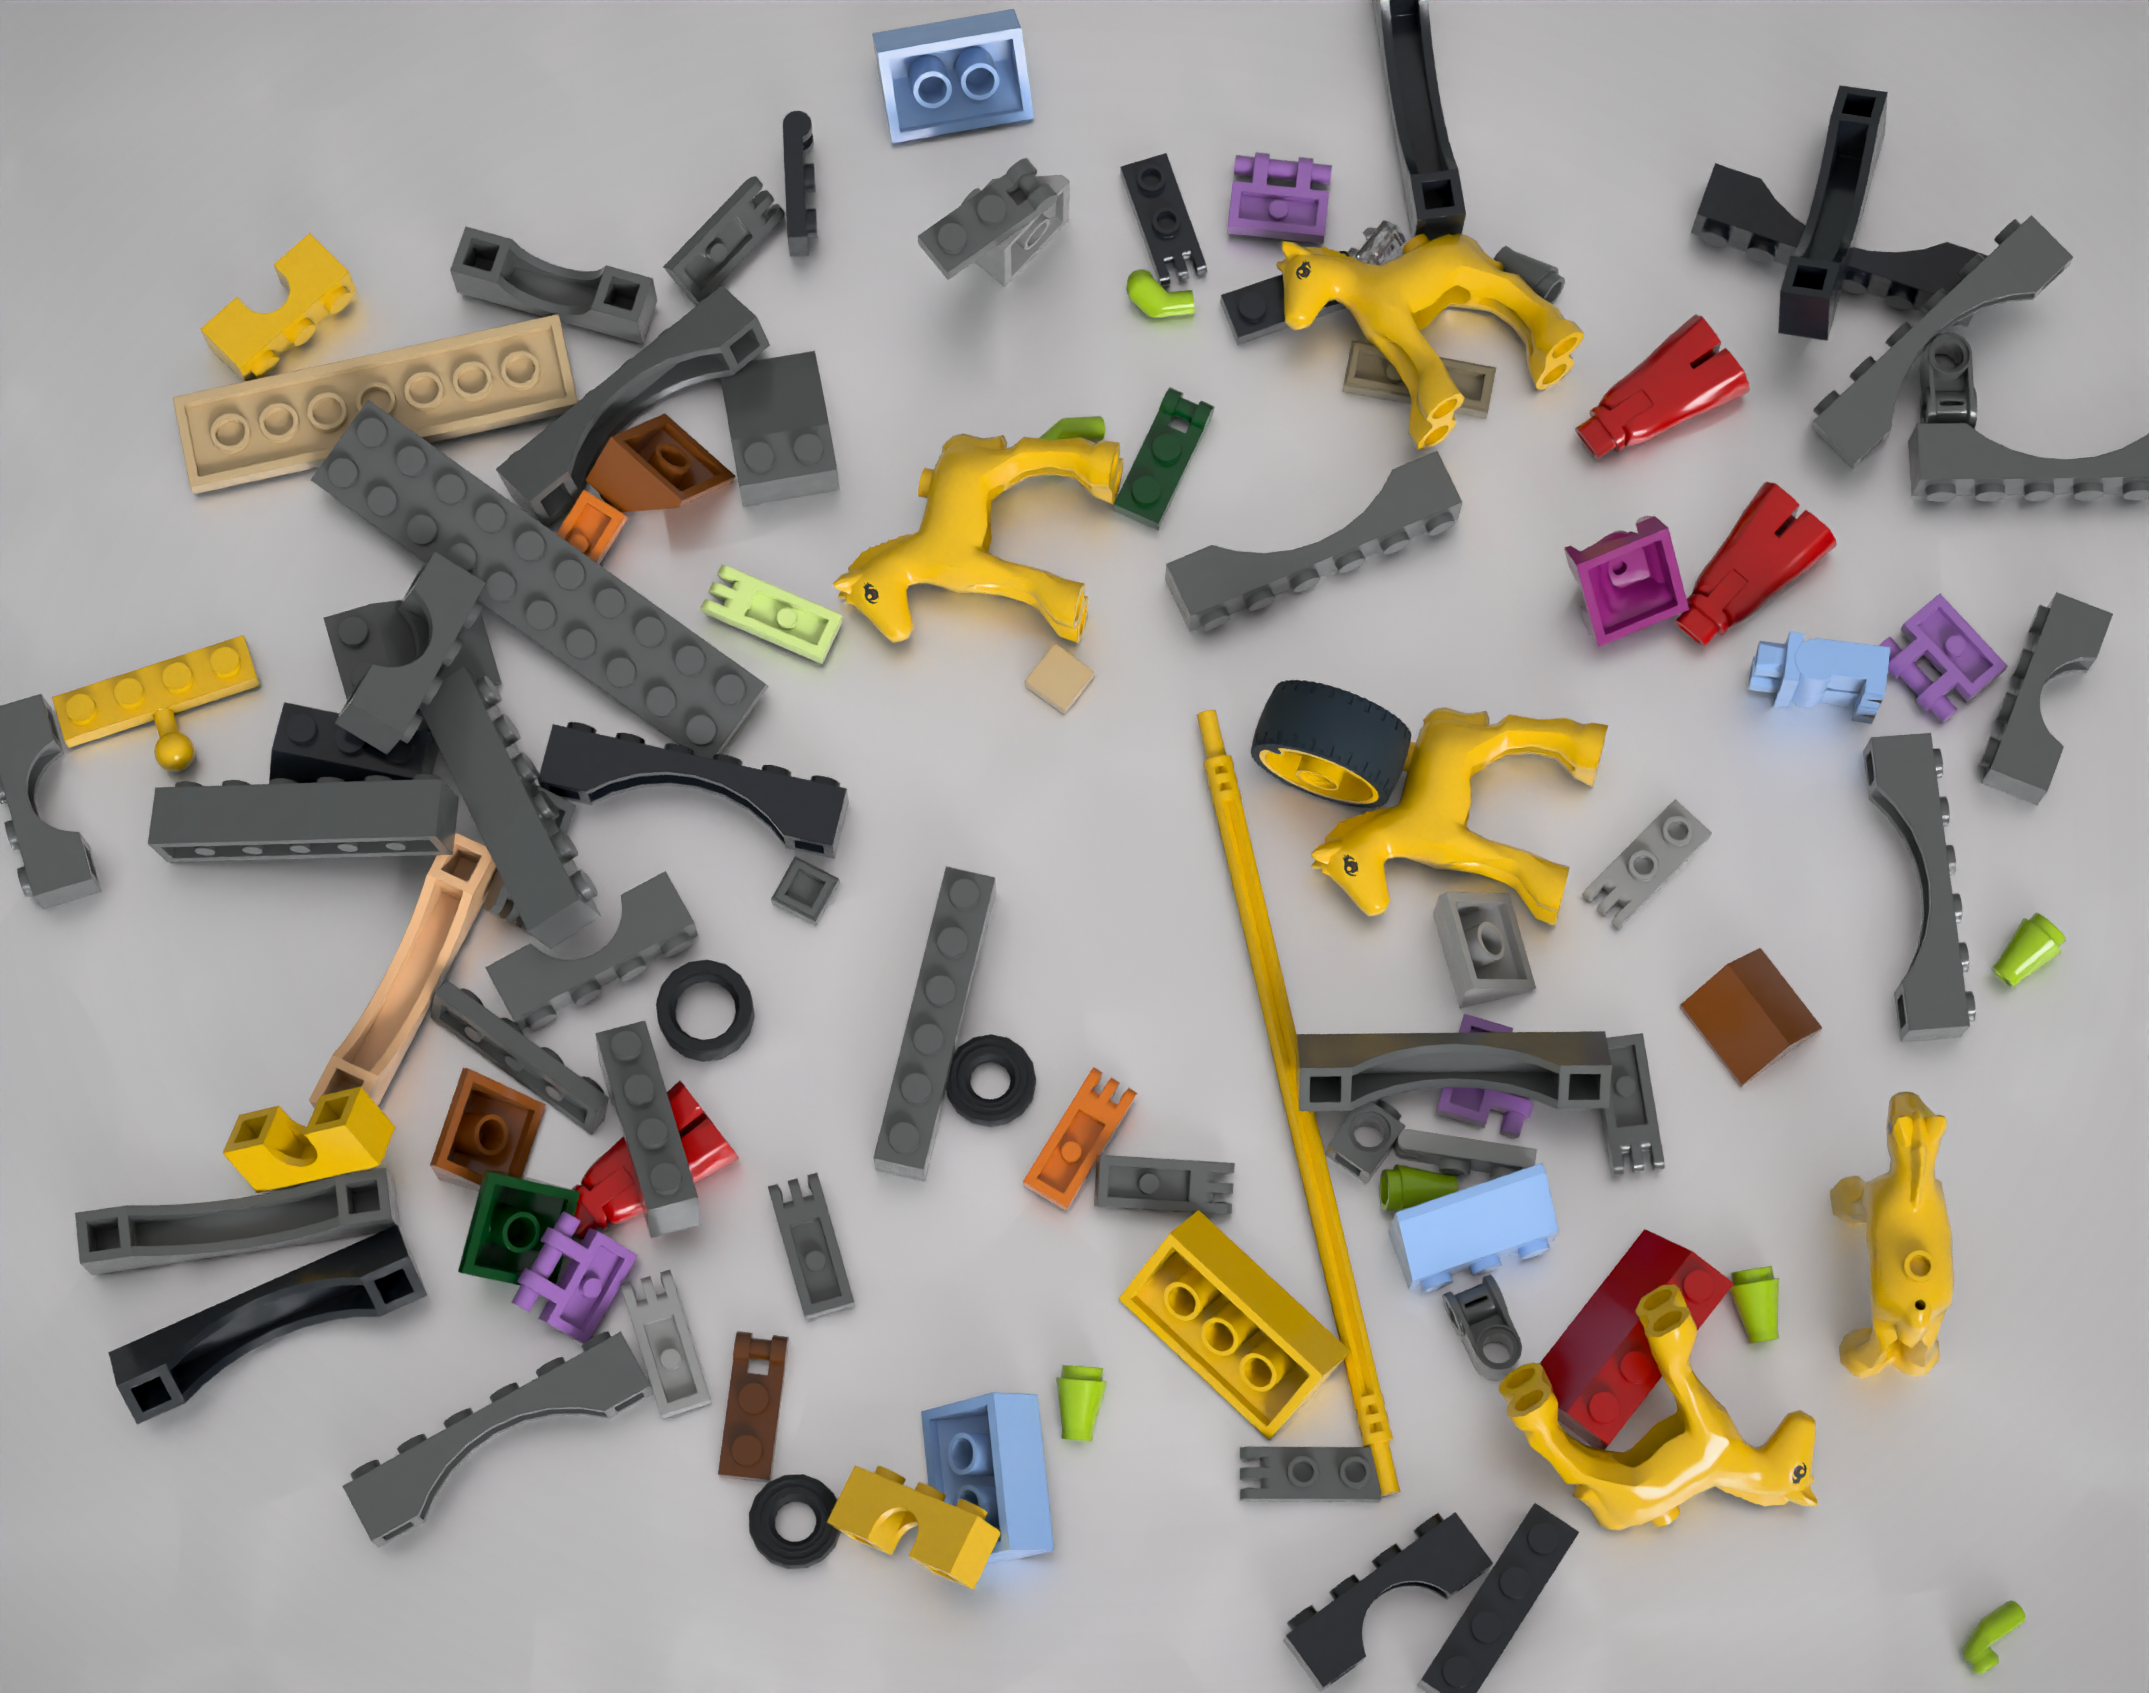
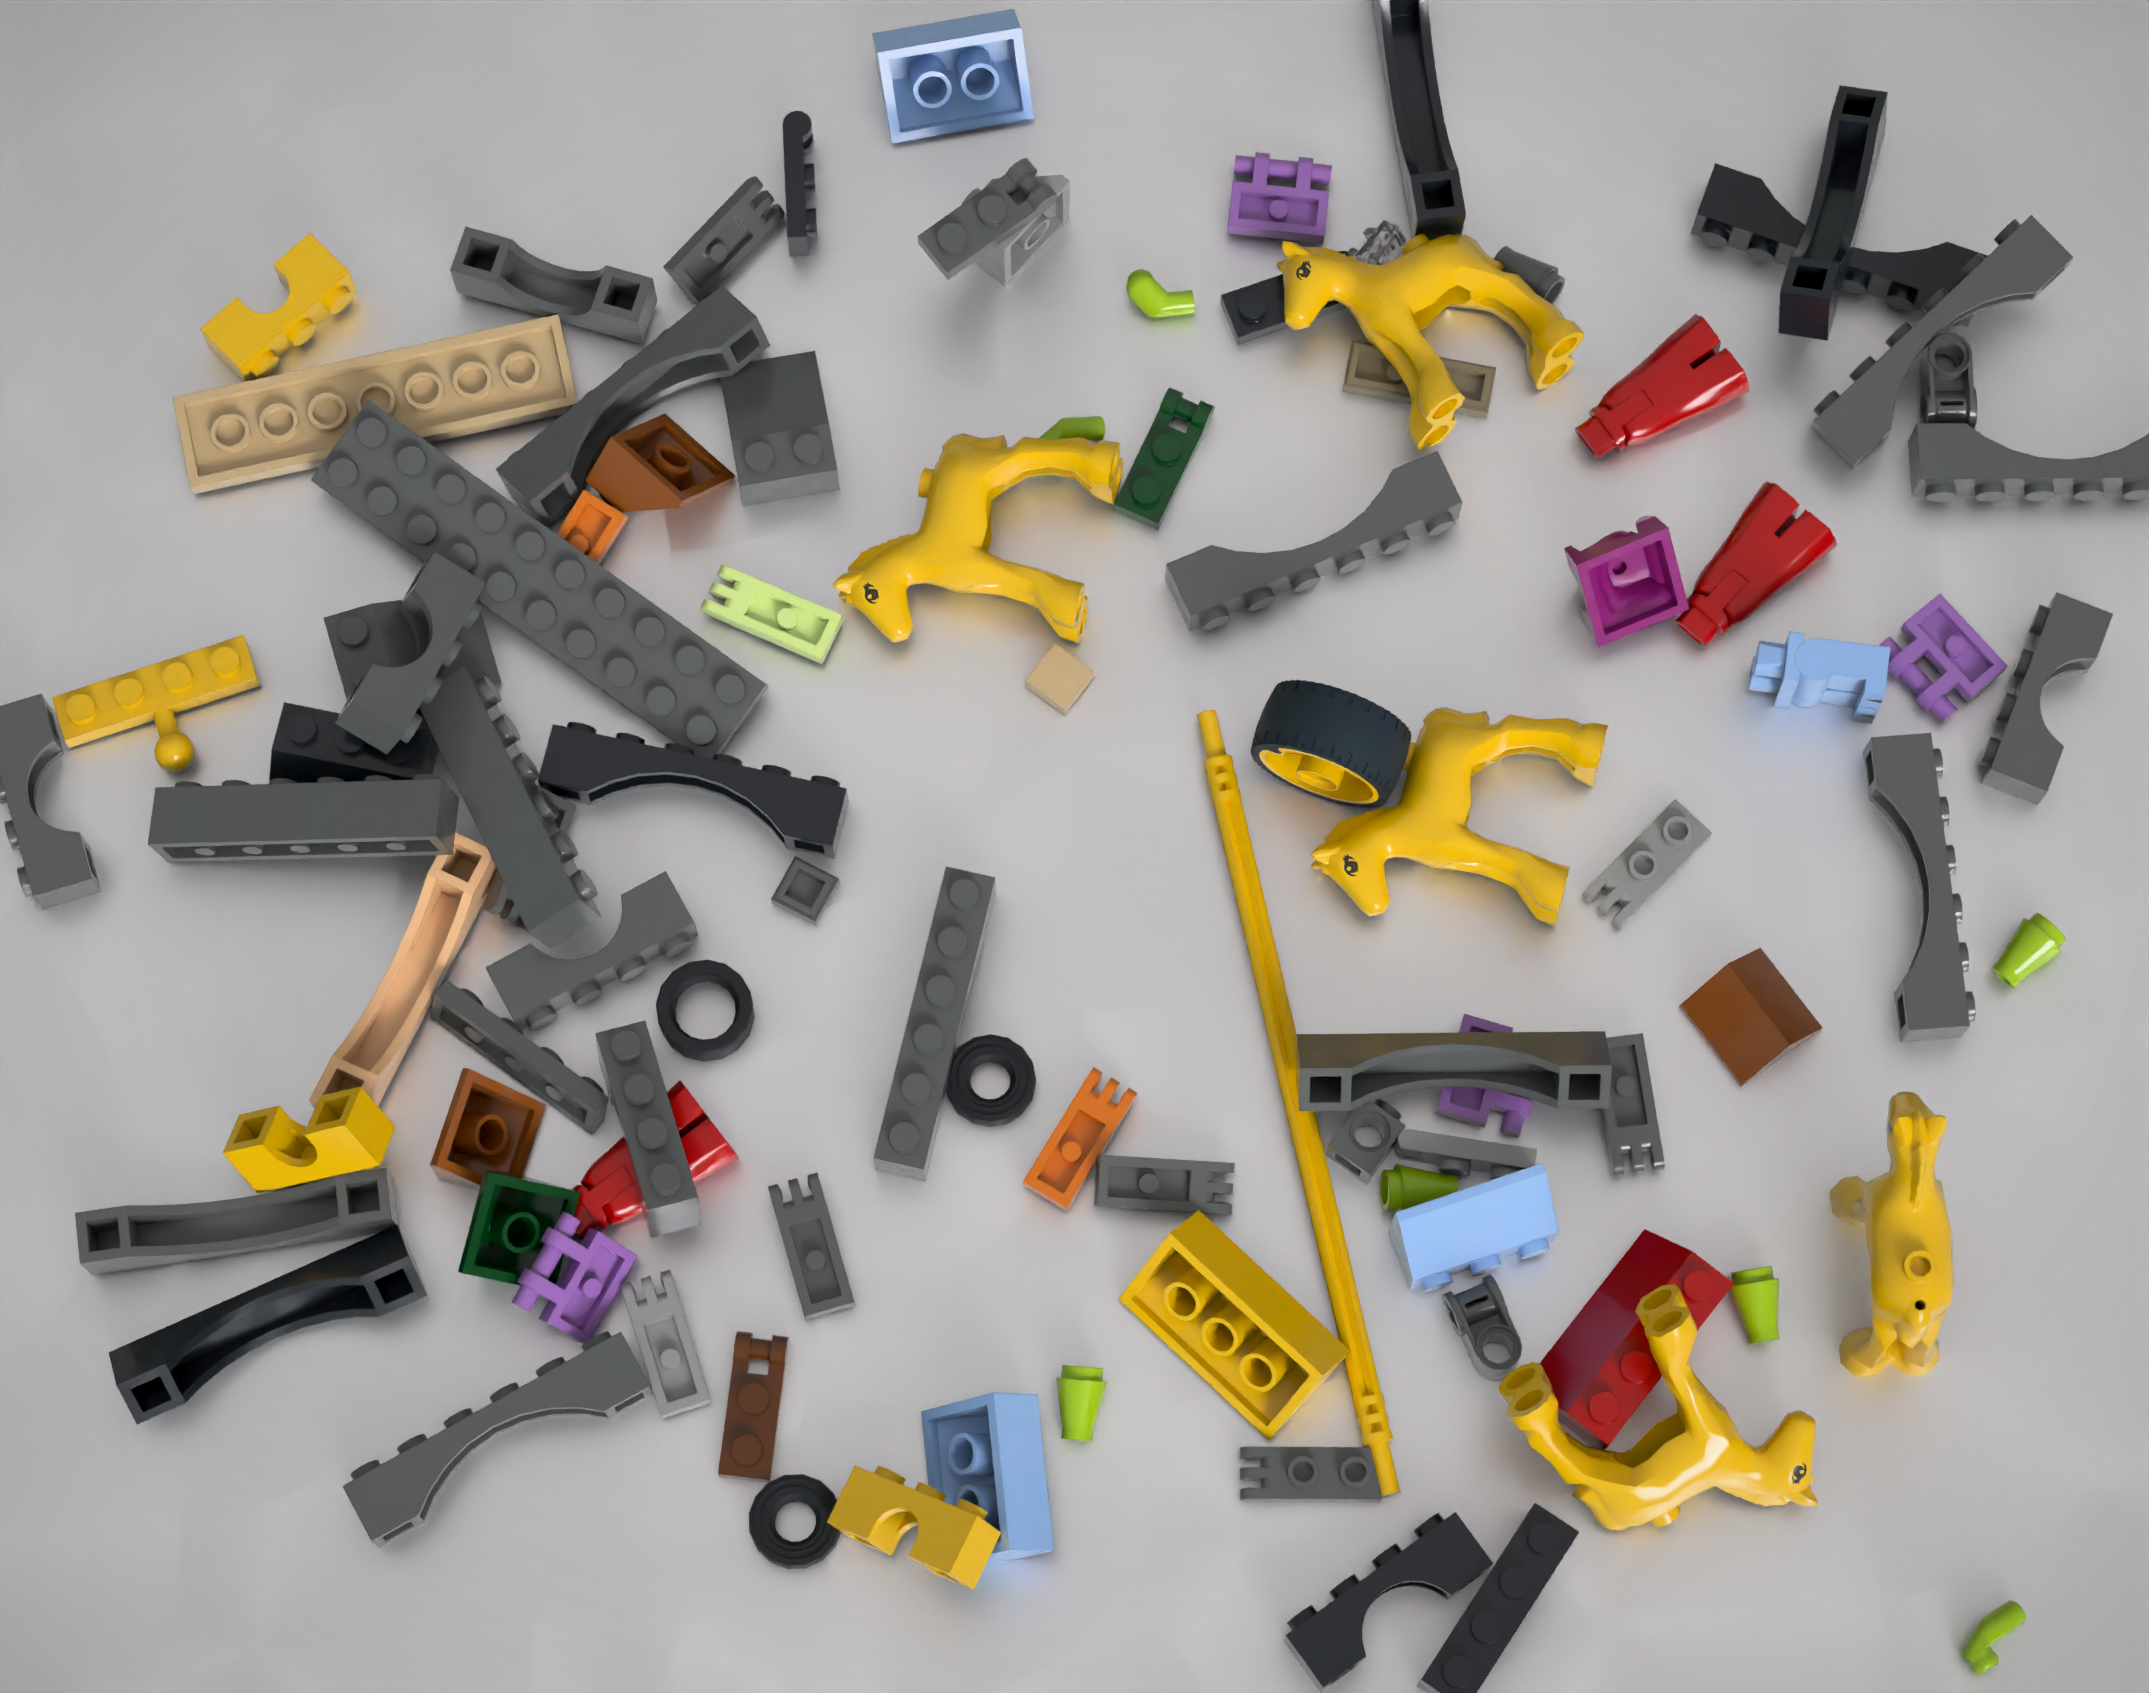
black hinge [1120,153,1207,286] -> none
light grey slope [1433,892,1536,1009] -> none

